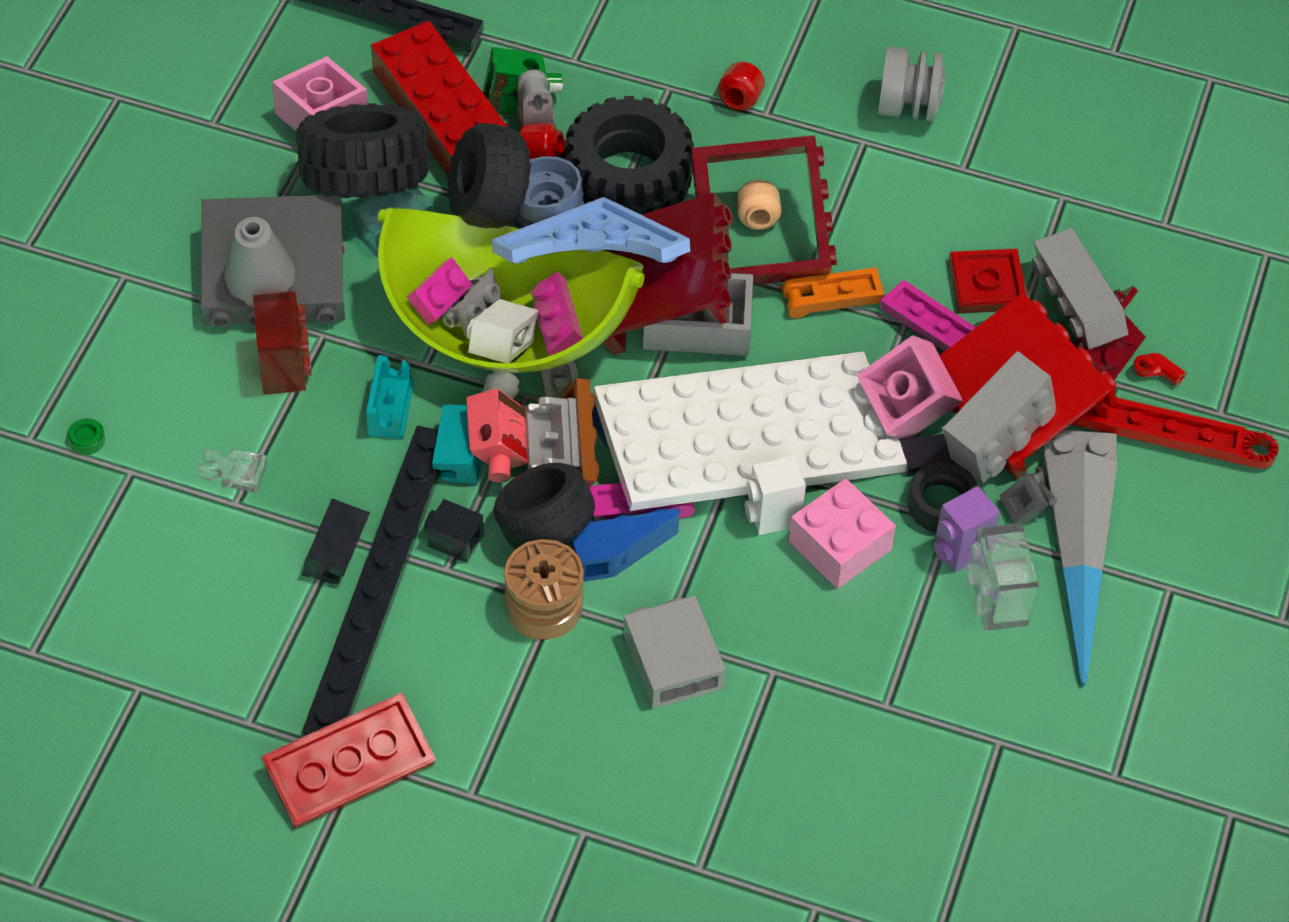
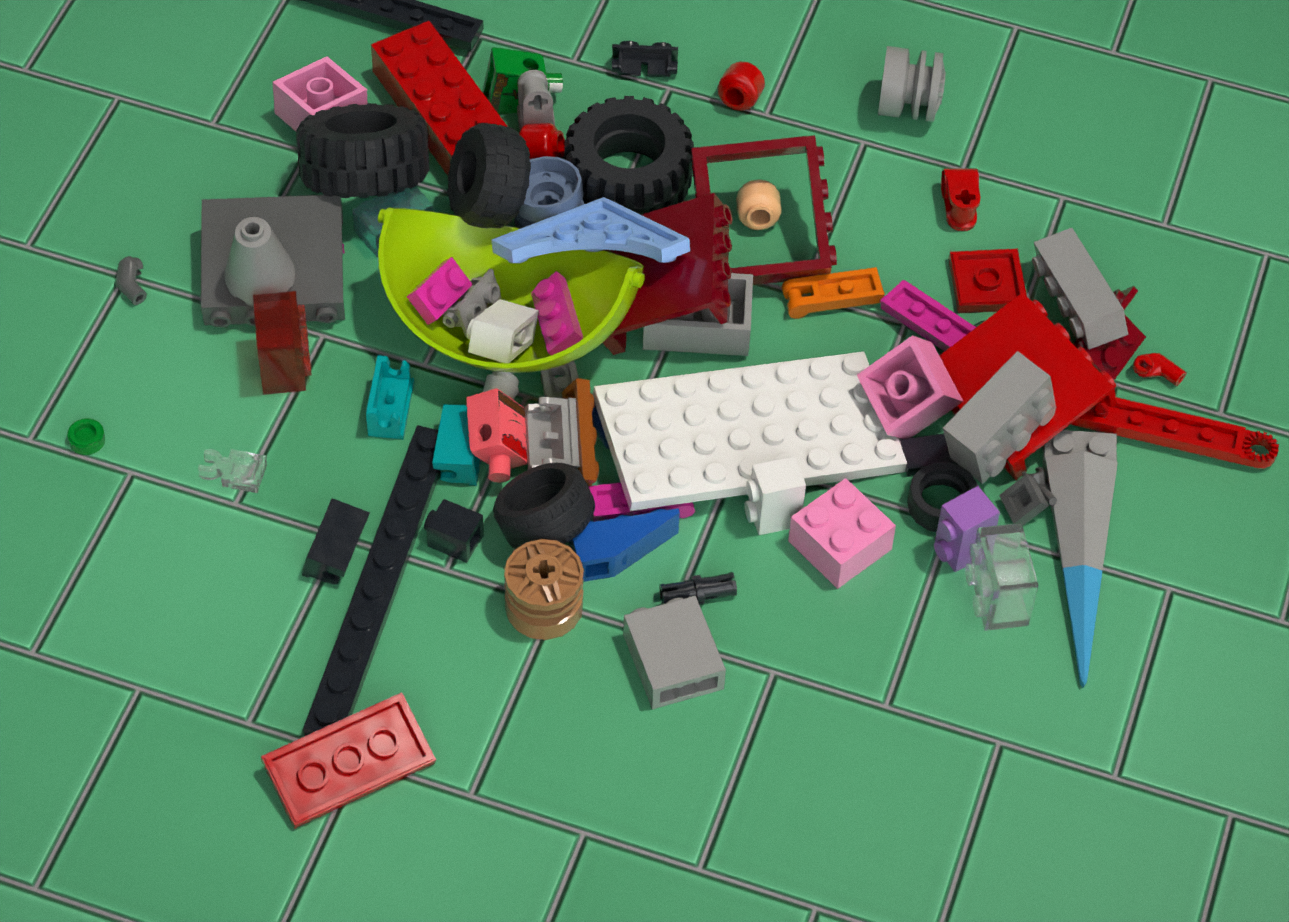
none -> dark grey arm [115,256,147,305]
none -> black hinge [612,41,678,78]
none -> black pin [659,572,737,605]
none -> red piece [941,168,981,231]

